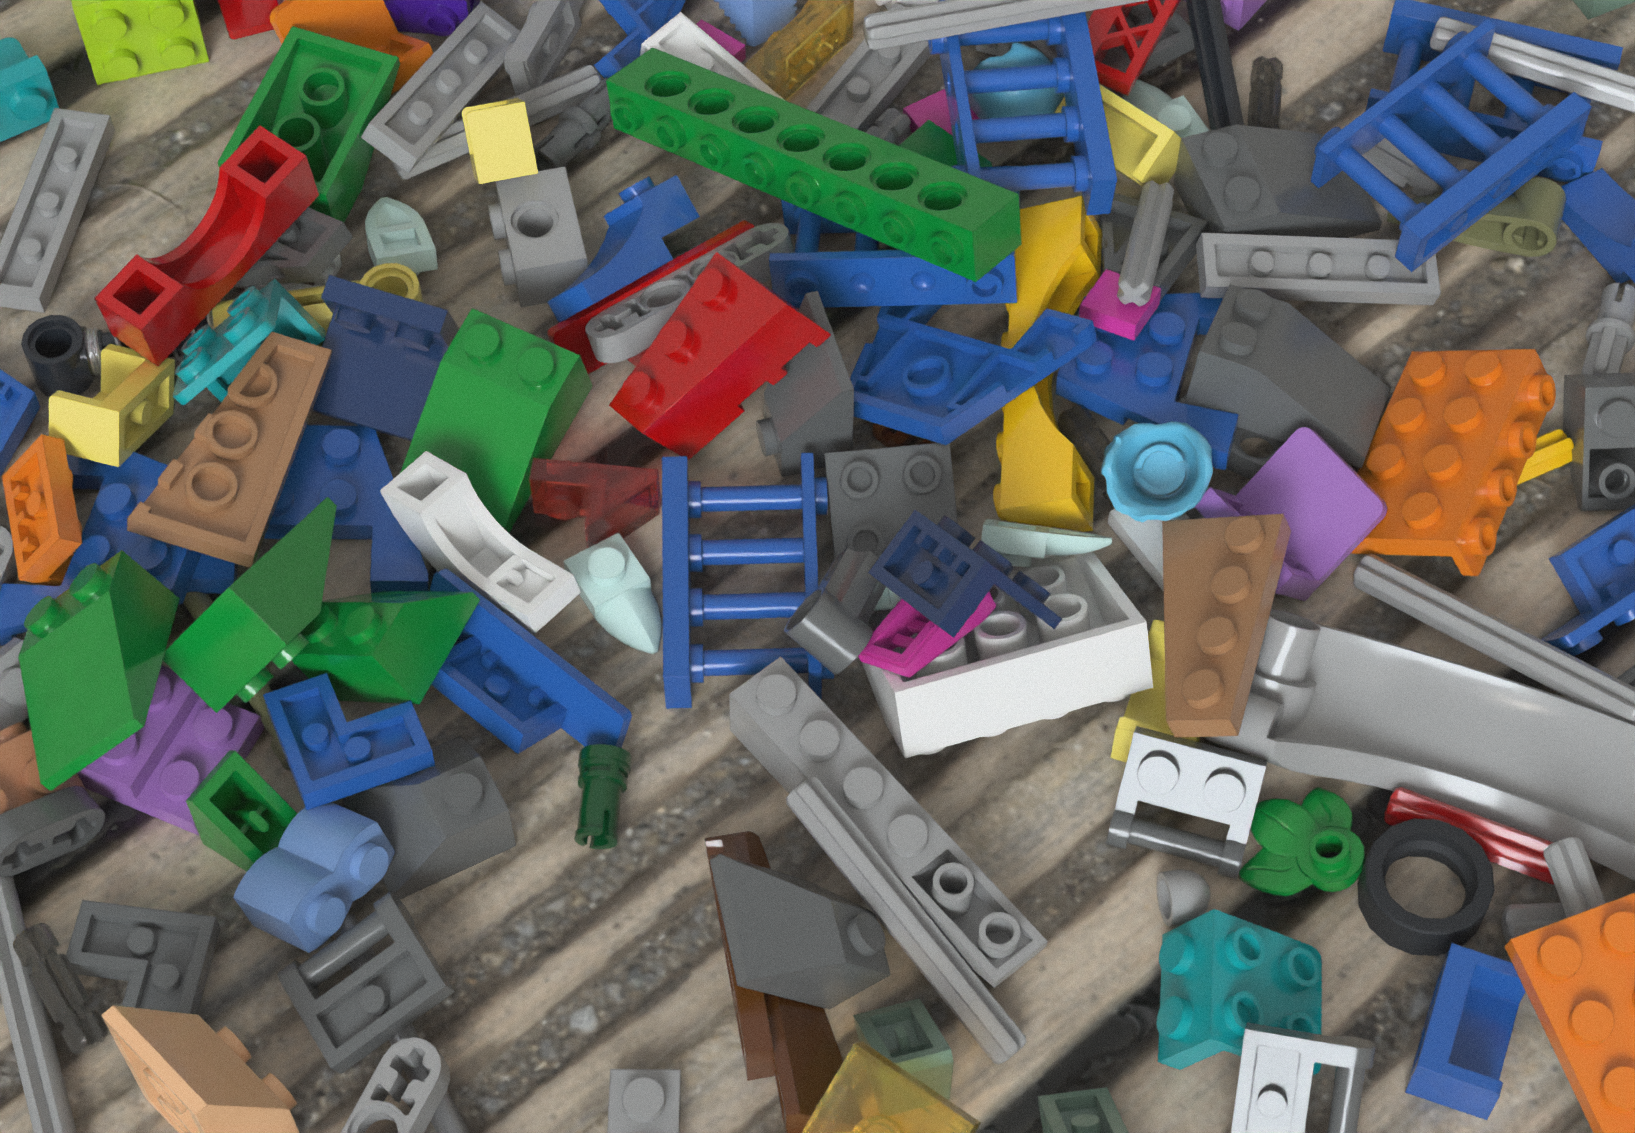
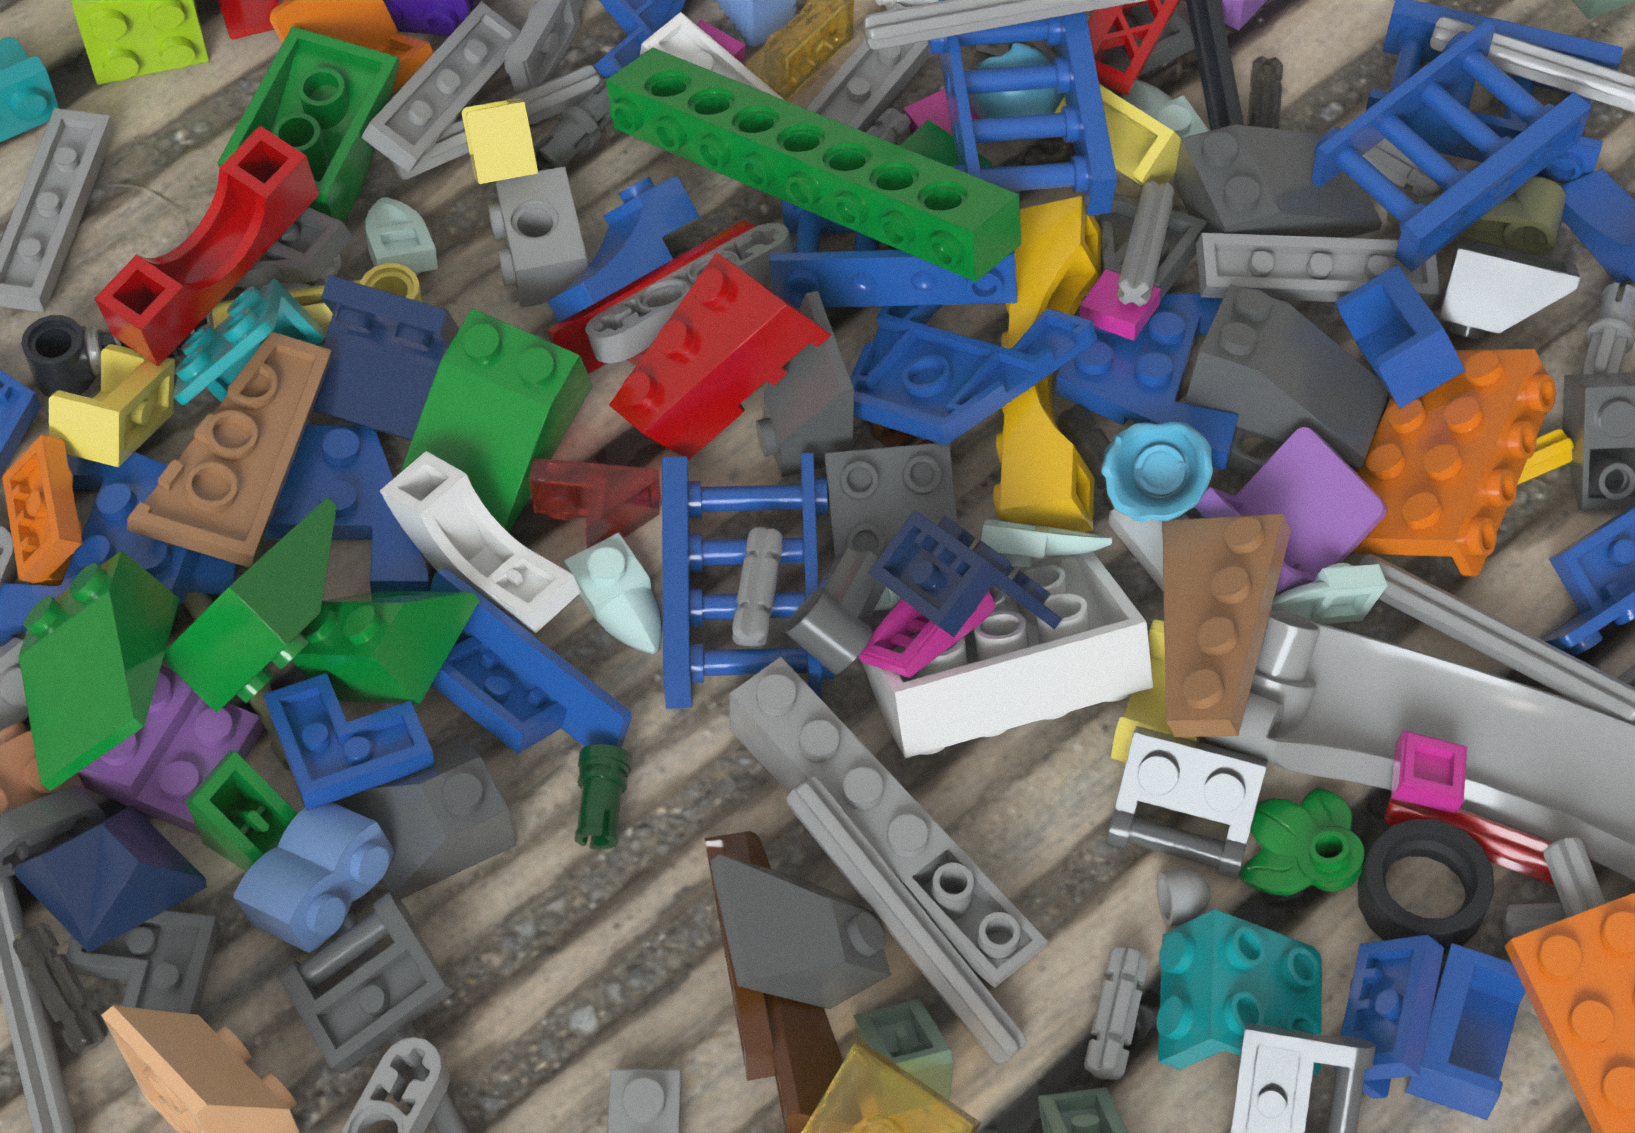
none -> dark blue slope [14,805,207,953]
none -> light grey axle [732,527,783,648]
none -> light grey axle [1084,946,1149,1080]
none -> light aqua plate [1271,563,1388,624]
none -> blue bracket [1333,935,1444,1099]
none -> blue panel [1335,265,1465,409]
none -> dark pink tile [1391,730,1467,814]
none -> slope [1439,237,1580,339]

